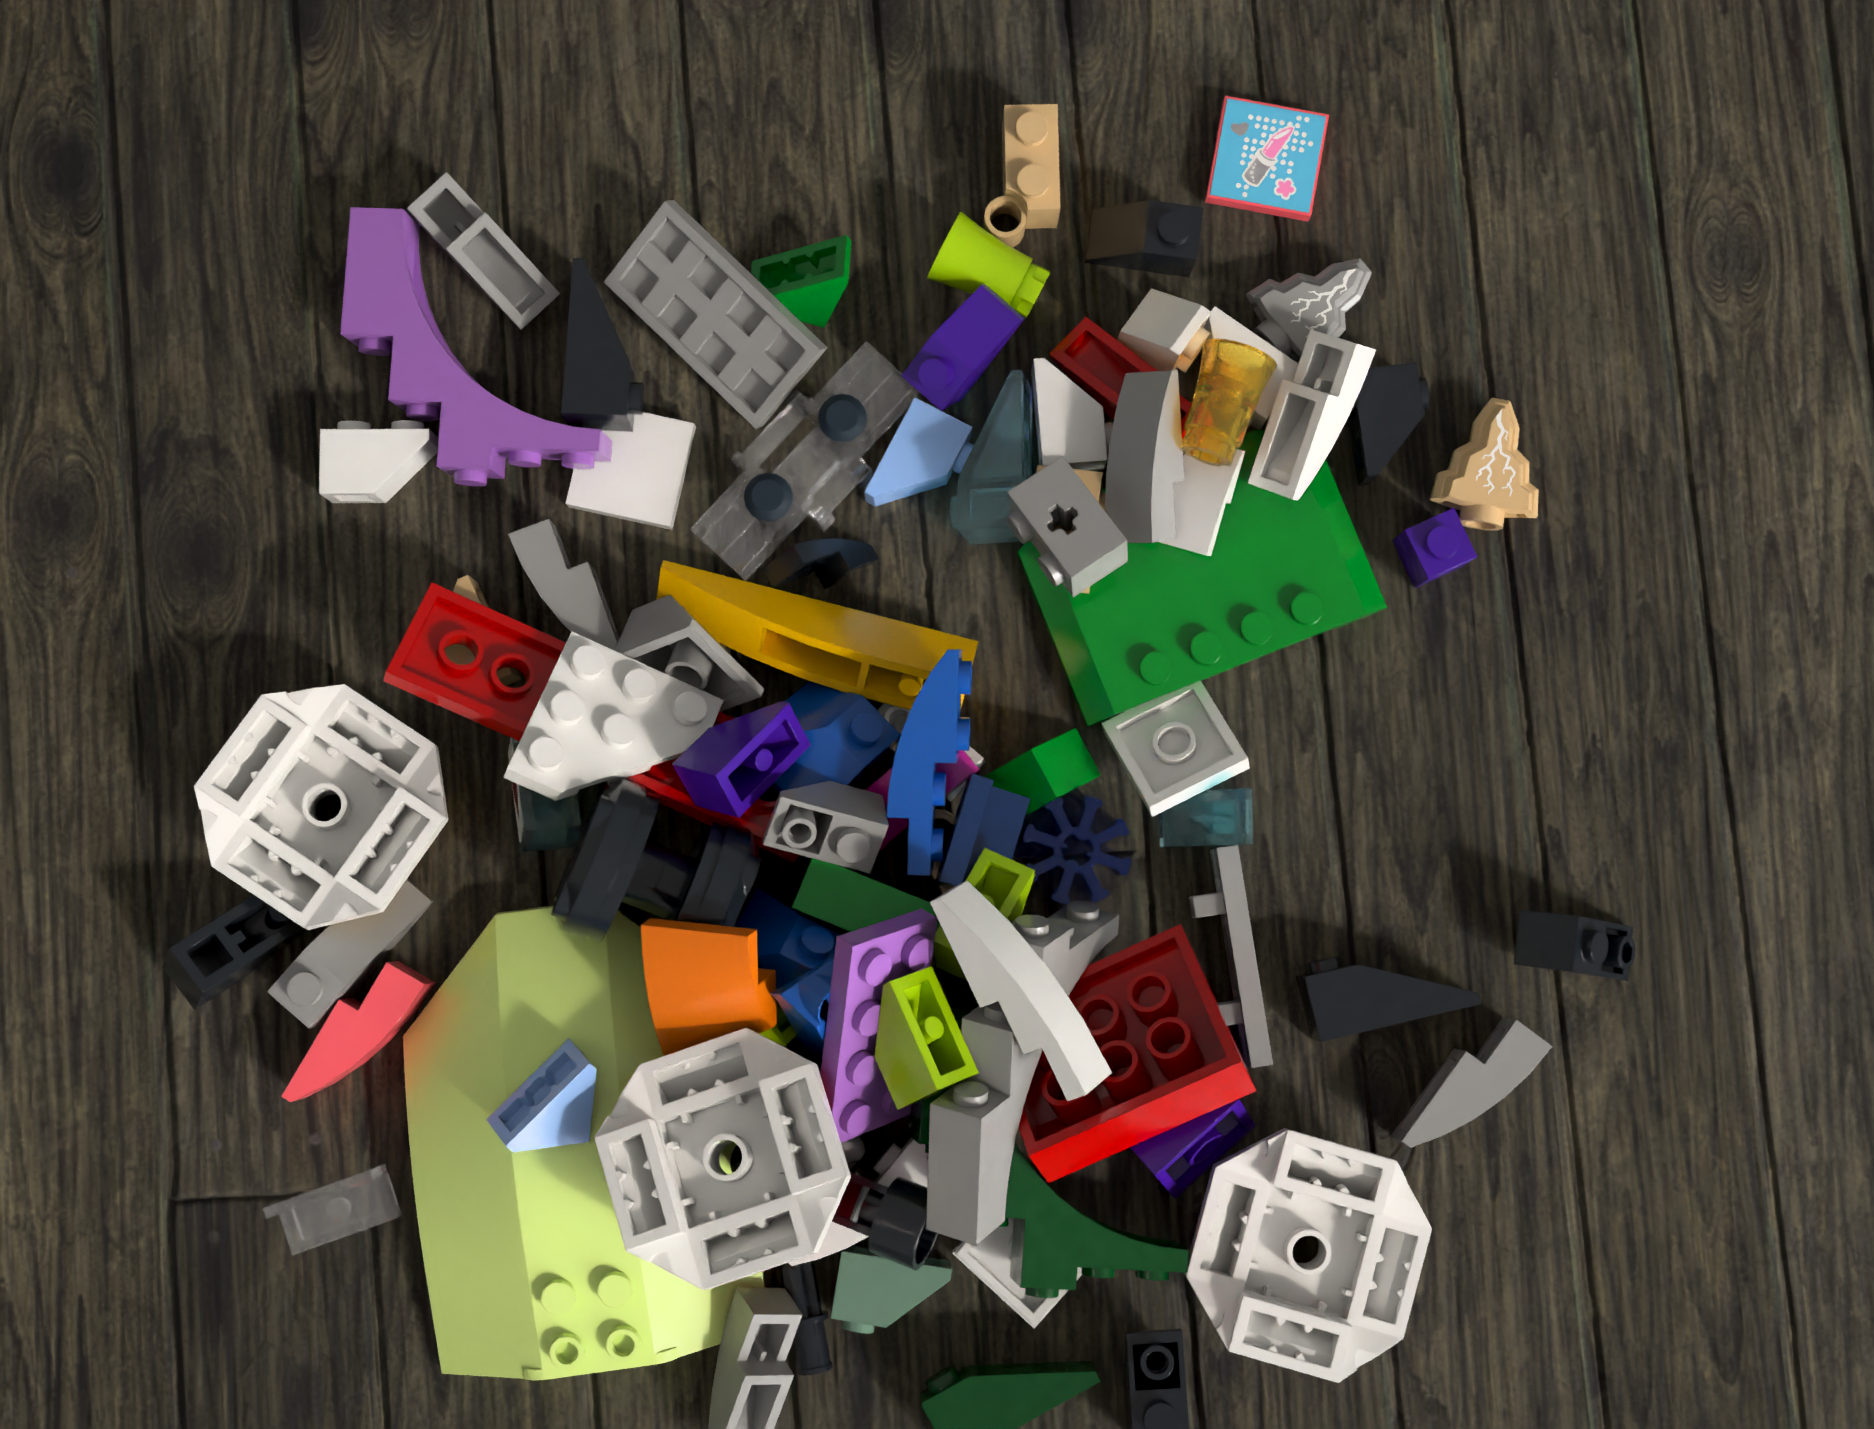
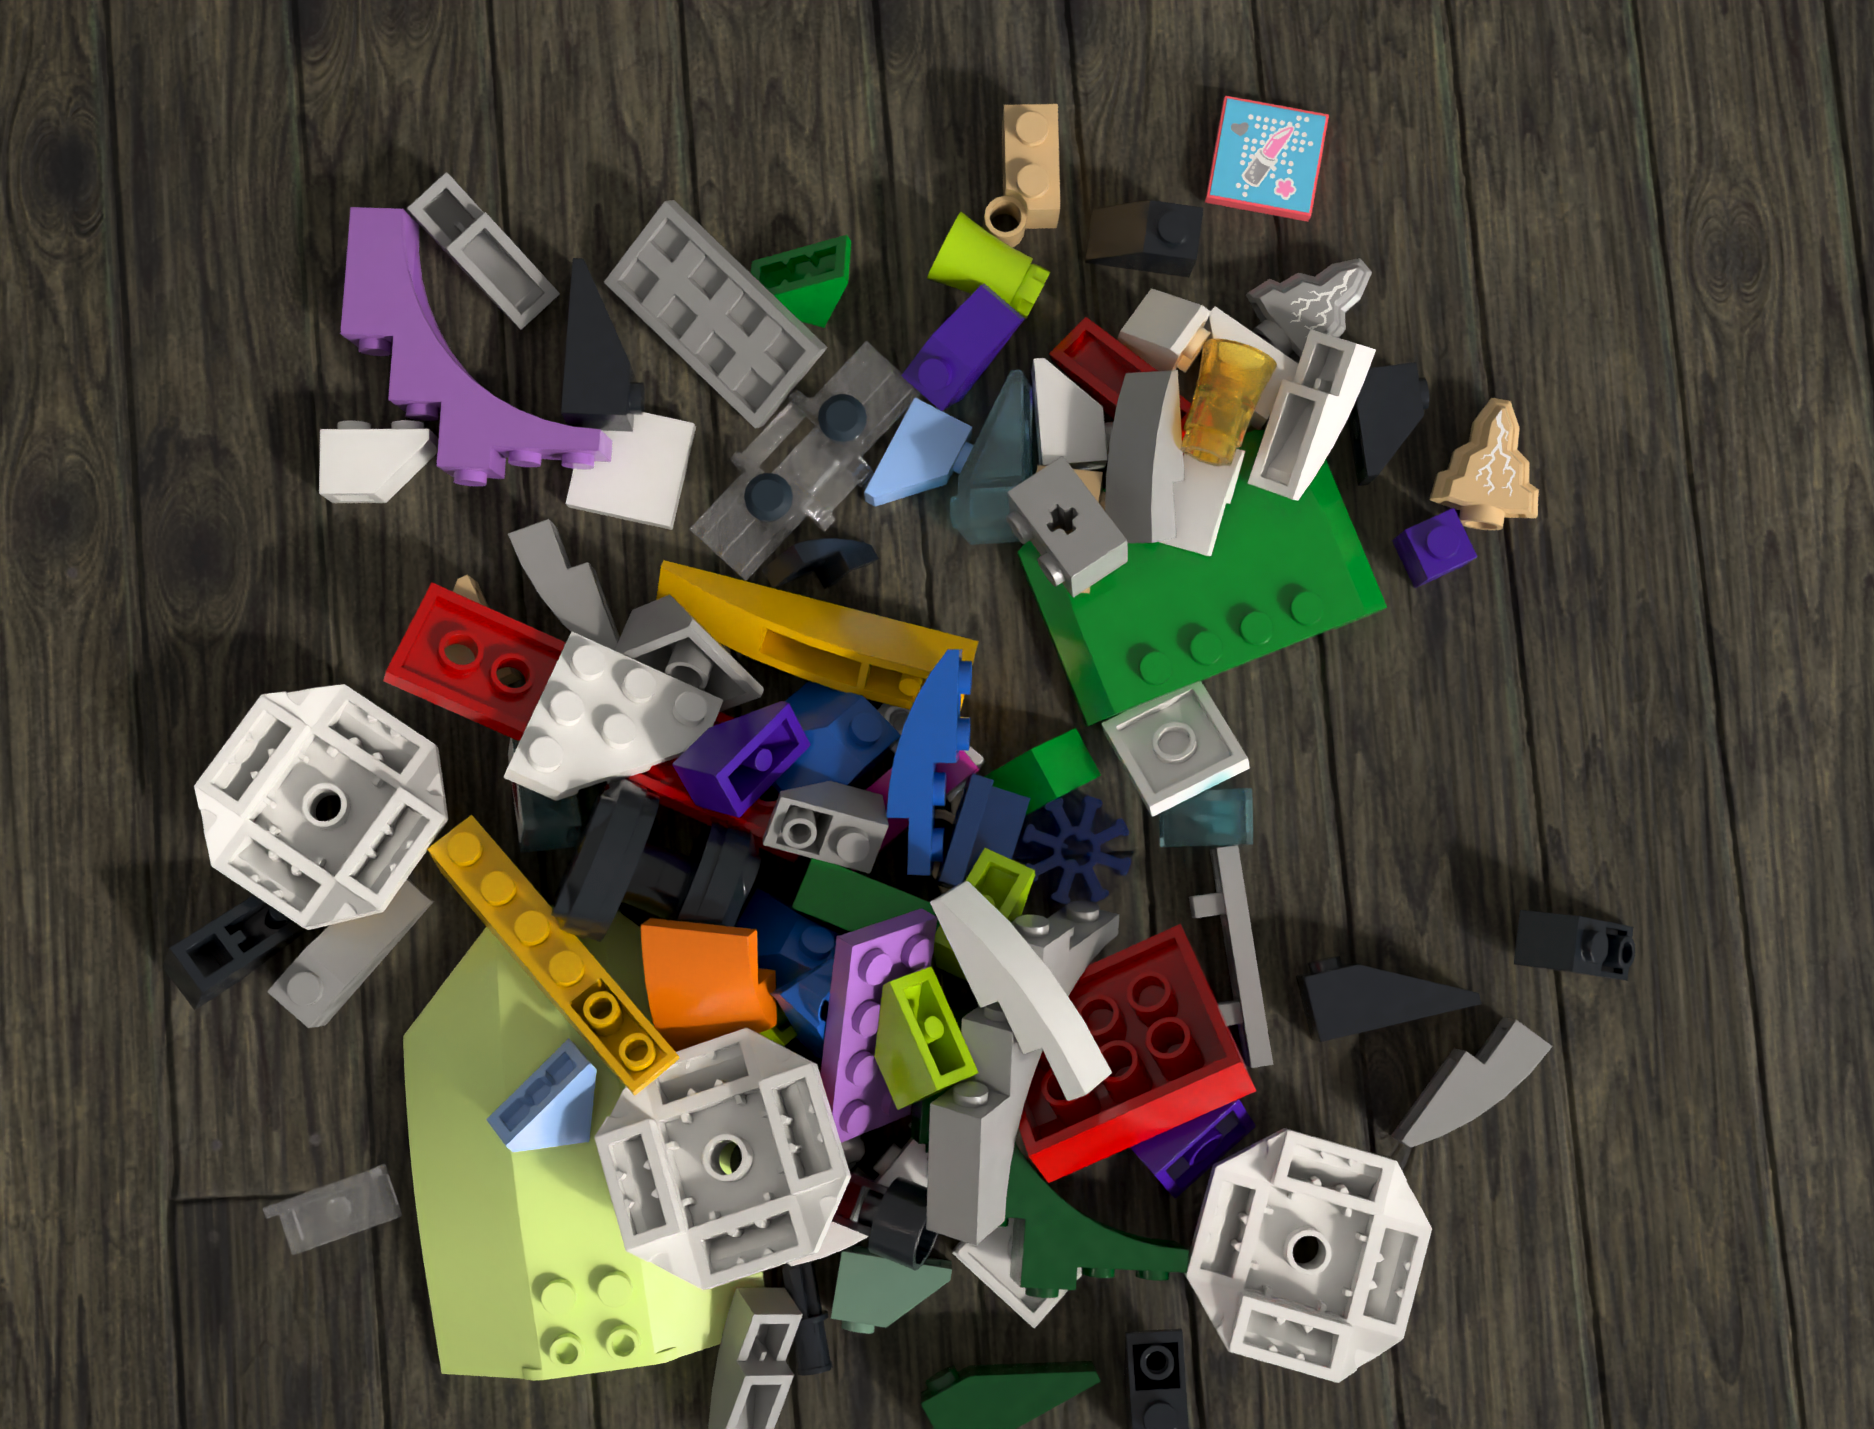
coral slope [281,961,436,1102] -> none
none -> yellow slope [427,815,680,1096]

